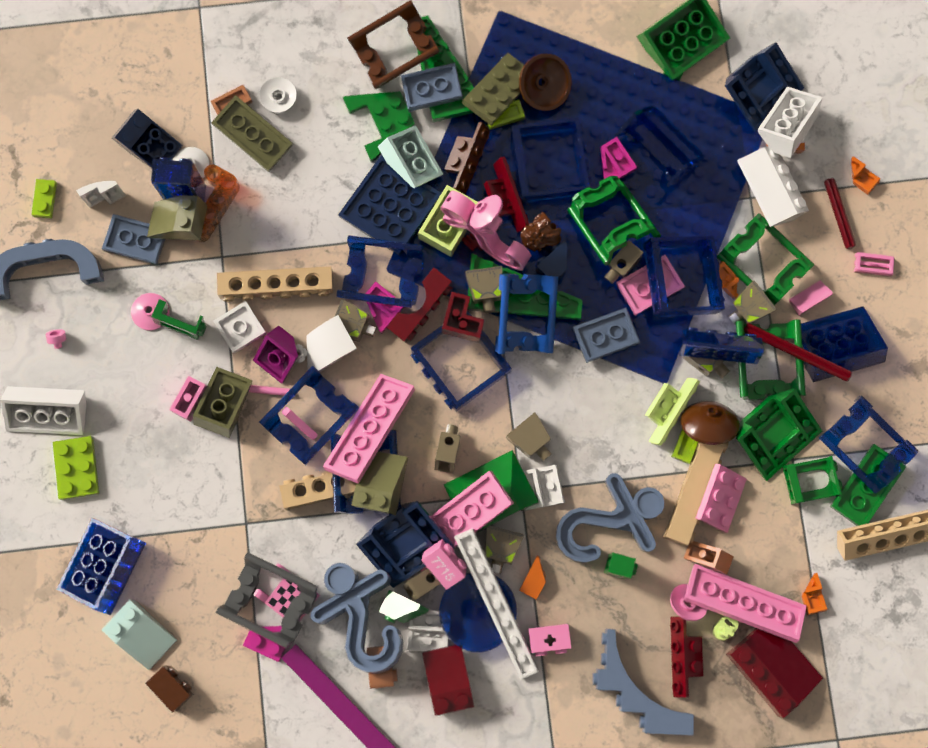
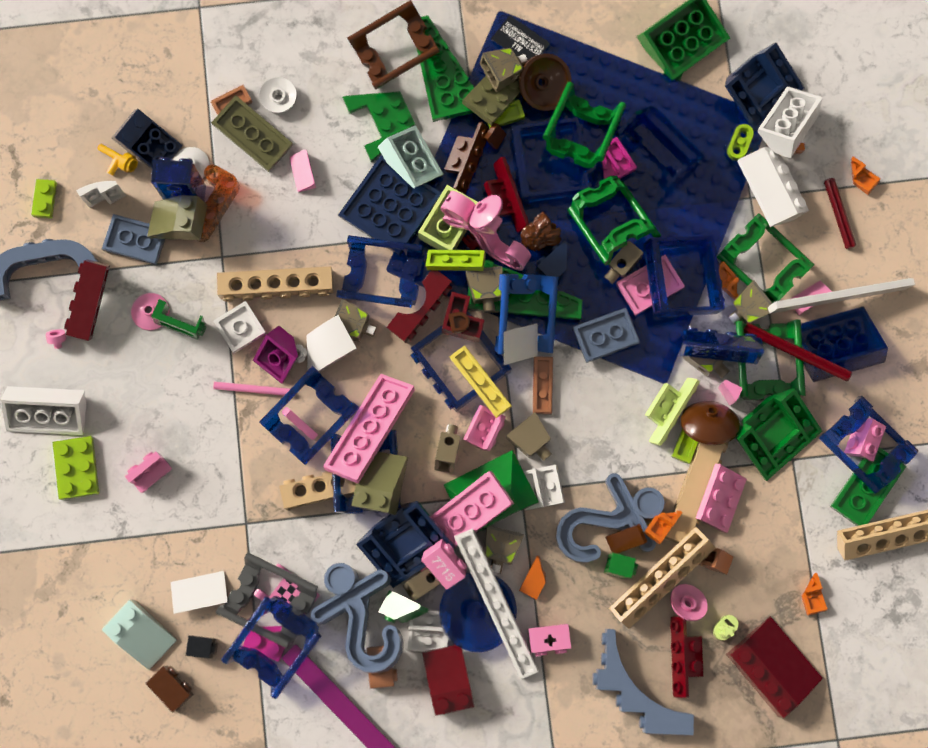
clear blue slope [56,518,146,615] -> none
bright pink brick [170,376,207,422] -> none
olive slope [193,367,252,438] -> none
dark pink wing [364,282,405,334] -> none
sand blue tile [401,63,463,112] -> none
bright pink plate [684,564,806,643] -> none
green panel [782,456,842,505] -> none
bright pink tile [854,252,894,276] -> none
none -> dark red brick [64,259,110,341]
none -> yellow piece [97,144,138,176]
none -> bright pink bracket [125,452,172,493]
none -> white sticker [171,571,227,614]
none -> black brick [185,635,218,659]
none -> clear blue piece [221,596,321,699]
none -> bright pink slope [289,150,316,192]
none -> lime plate [426,250,486,271]
none -> reddish brown tile [448,312,470,334]
none -> light yellow tile [449,345,512,419]
none -> bright pink bracket [463,405,506,451]
none -> dark tan torso [479,48,528,92]
none -> reddish brown tile [484,123,507,150]
none -> black sticker [491,15,550,60]
none -> white sticker [504,323,538,365]
none -> nougat tile [532,356,553,415]
none -> green piece [543,82,626,168]
none -> reddish brown tile [605,524,648,553]
none -> tan brick [609,527,715,629]
none -> orange slope [644,511,683,545]
none -> bright pink slope [718,380,742,406]
none -> lime plate [727,124,754,161]
none -> white tile [768,278,915,314]
none -> bright pink bracket [844,418,886,461]

